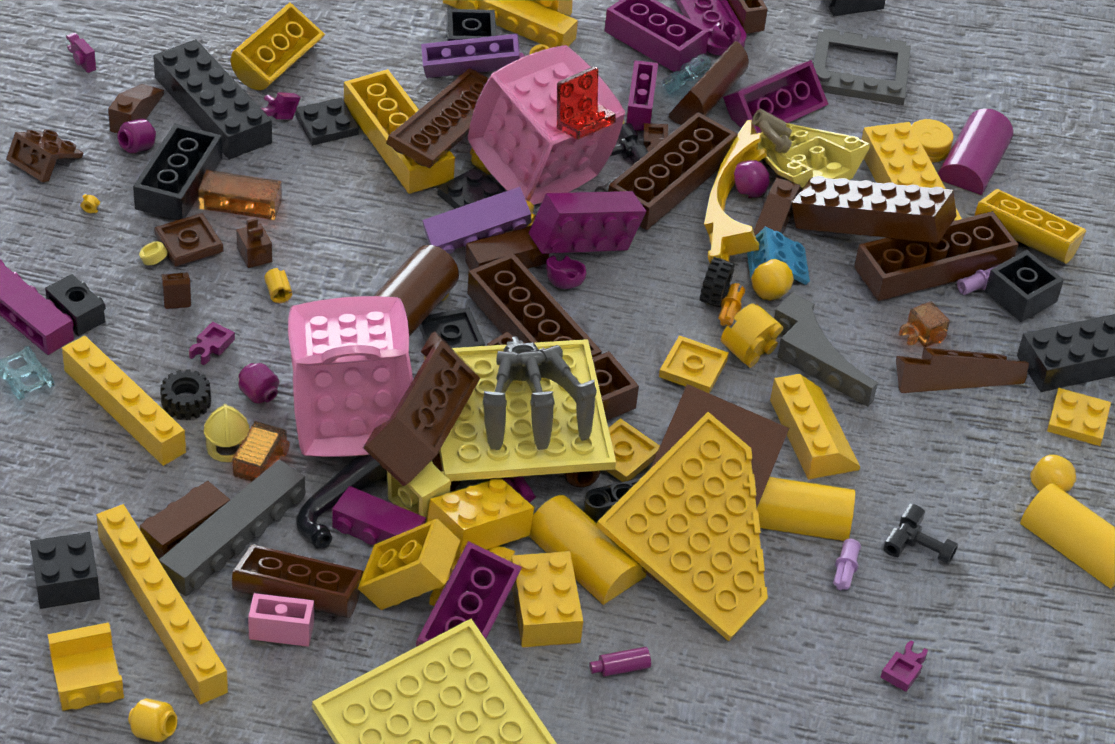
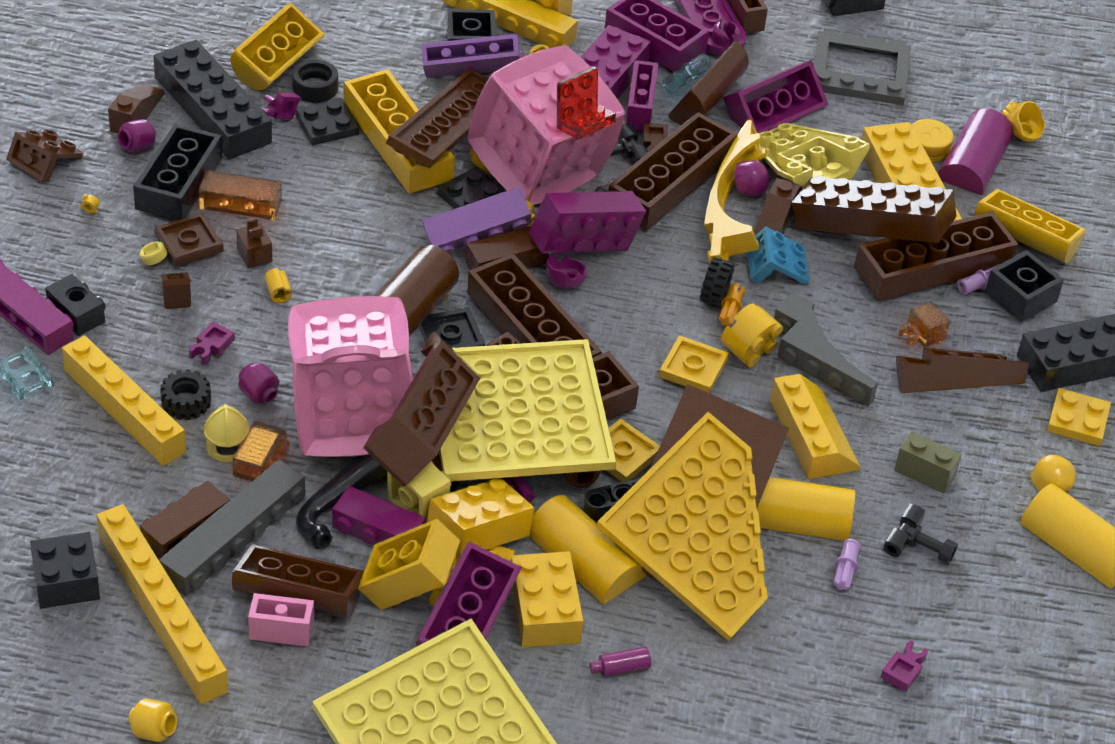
yellow panel [47,622,124,711] -> none
magenta plate [66,32,96,73] -> none
dark grey piece [483,336,597,450] -> none
yellow hair [751,259,794,301] -> none
dark tan plant [752,109,792,153] -> none
none -> black tyre [292,59,338,103]
none -> magenta brick [581,25,651,99]
none -> olive brick [894,431,962,494]
none -> yellow hair [1002,100,1046,142]

